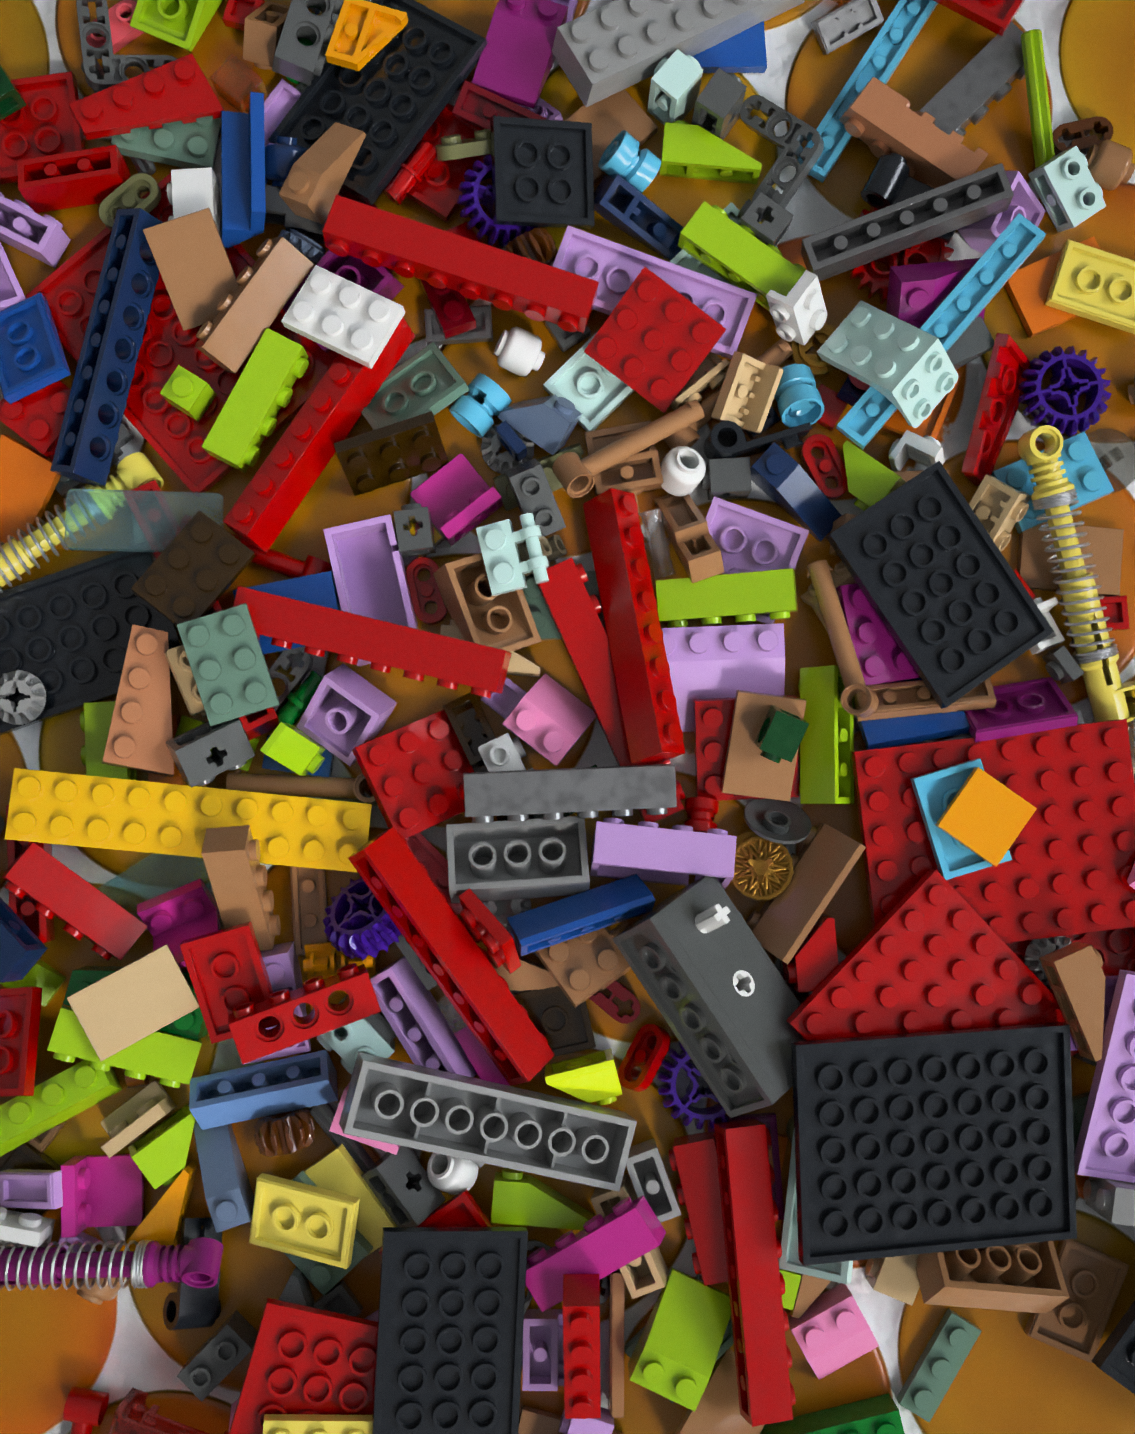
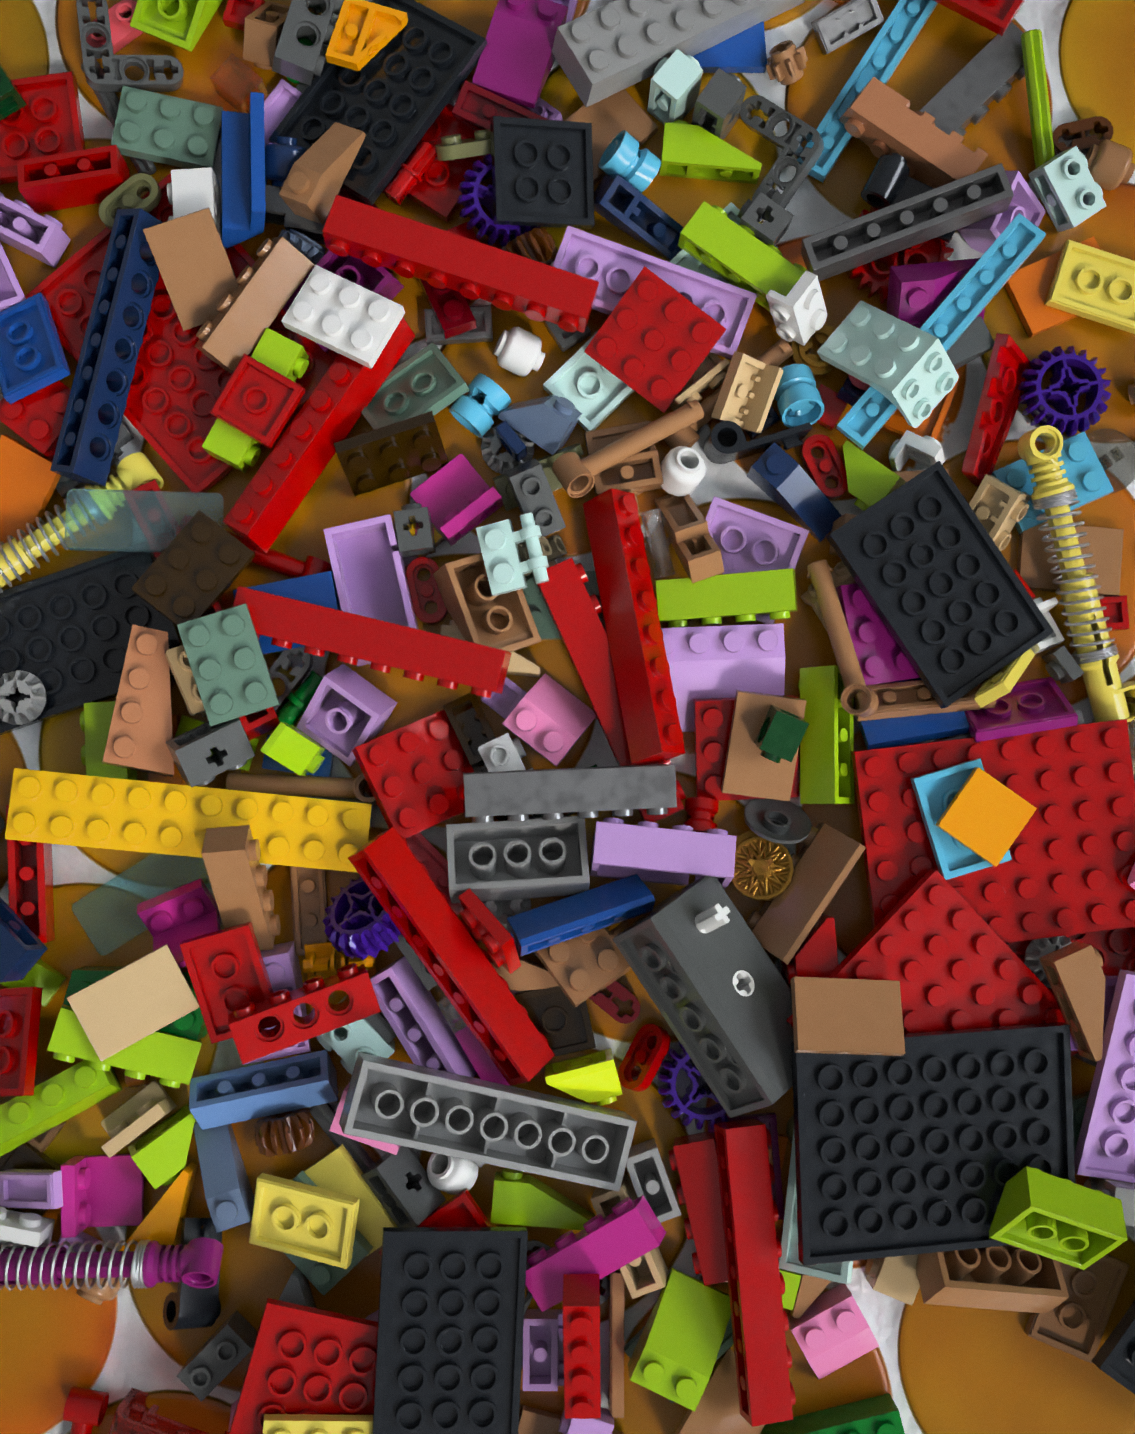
red brick [1,842,147,961] -> none
red wing [69,53,224,140] -> none
lime brick [160,365,217,422] -> none
dark grey plate [313,1280,364,1317] -> none
dark grey brick [701,457,752,500] -> none
sand green plate [896,1308,981,1422] -> none
none -> red tile [209,353,306,449]
none -> medium nougat gear [765,40,808,85]
none -> medium nougat tile [791,977,906,1056]
none -> light yellow tile [974,648,1035,708]
none -> lime slope [989,1166,1128,1270]

